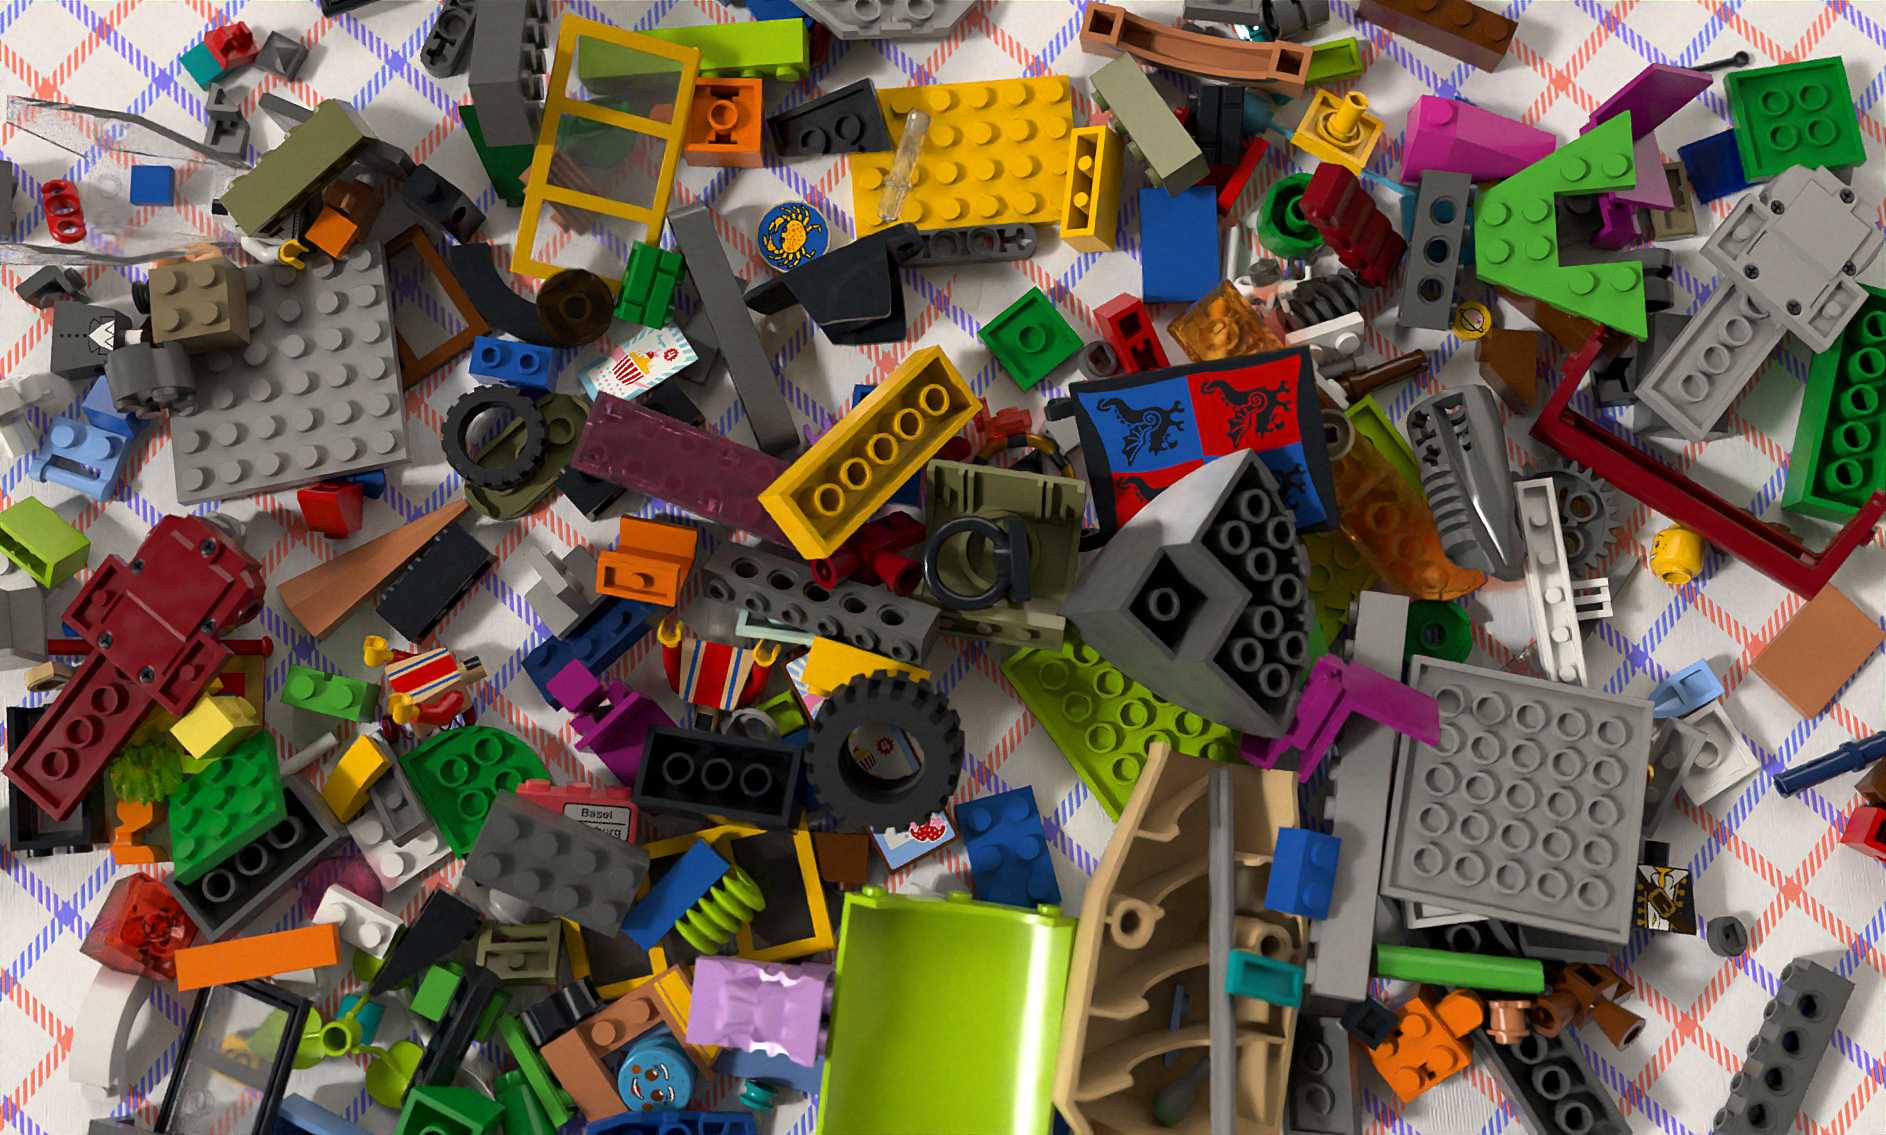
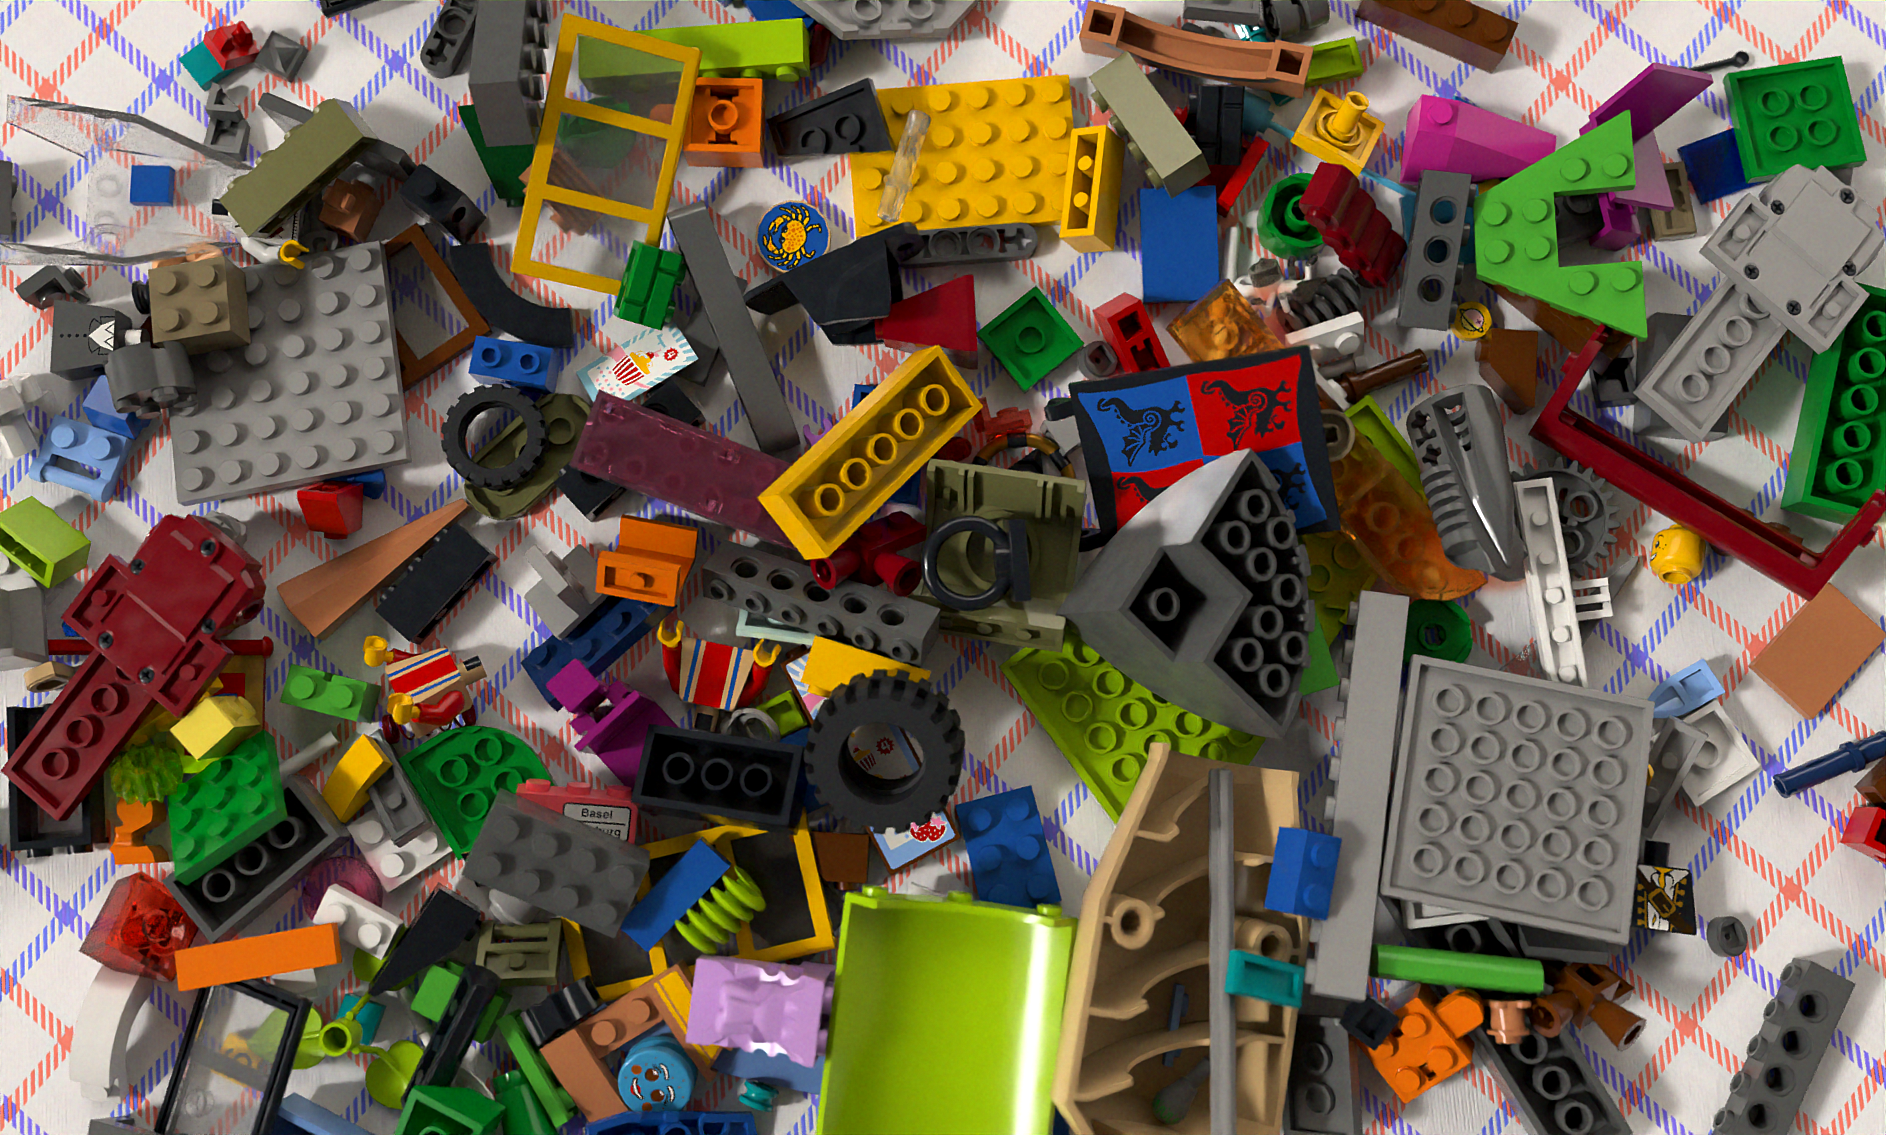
red piece [40,179,88,244] -> none
orange tile [304,205,362,261] -> none
dark brown tile [536,268,614,345] -> none
magenta piece [1237,653,1440,784] -> none
dark grey wheel [1621,248,1674,313] -> none
none -> dark red slope [875,274,978,370]

